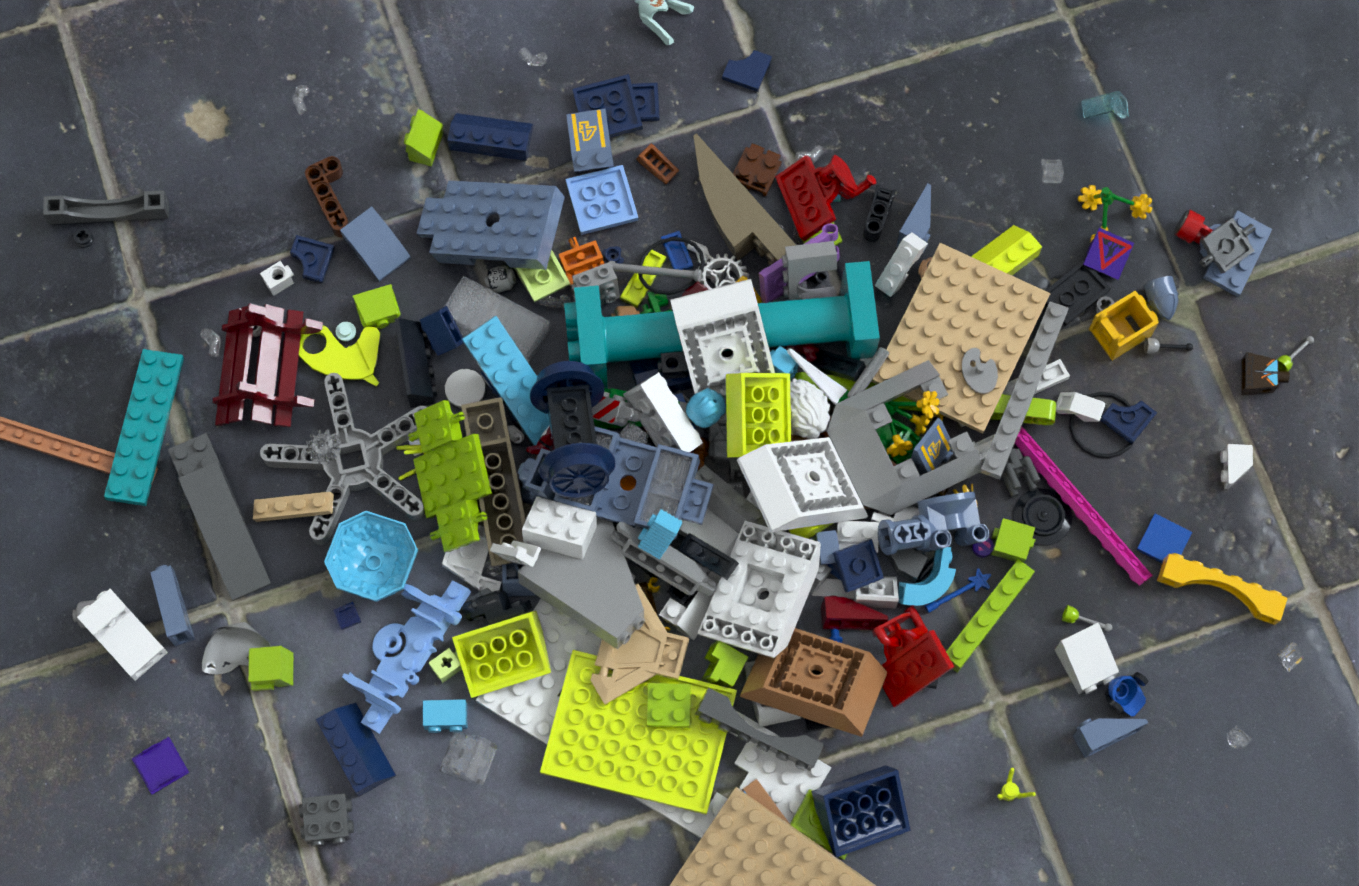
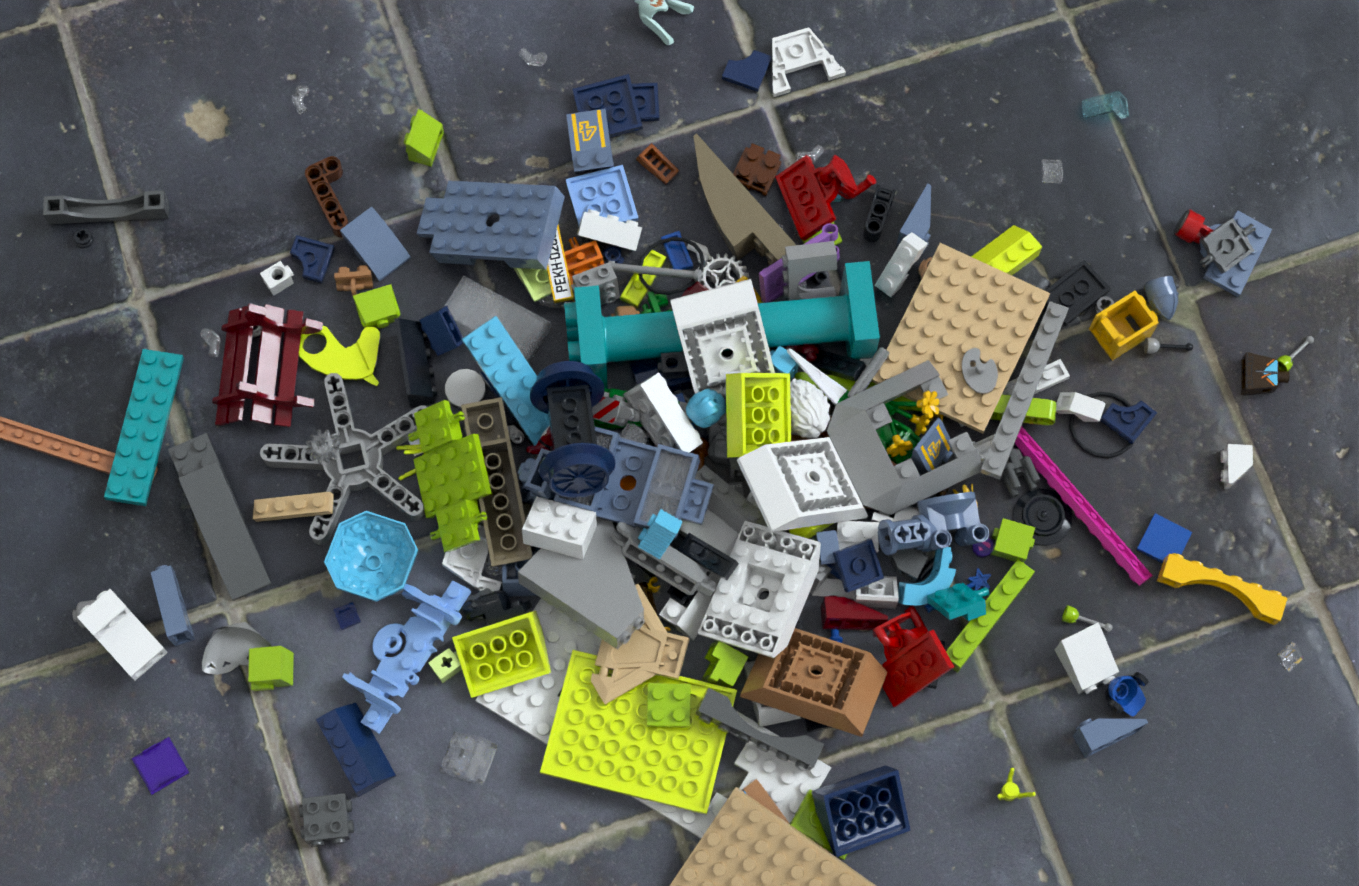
light aqua plate [336,322,356,342] -> none
medium azure brick [423,699,467,733] -> none
dark blue slope [448,113,533,161] -> none
light grey head [485,265,516,293] -> none
white bracket [490,541,541,567] -> none
yellow plant [1077,185,1152,241] -> none
dark purple piece [1083,228,1134,280] -> none
clear plate [1227,725,1252,749] -> none
none -> medium nougat hips [334,265,373,296]
none -> tile [547,225,574,303]
none -> white brick [577,209,642,251]
none -> white wing [772,27,846,97]
none -> teal plate [927,583,989,621]

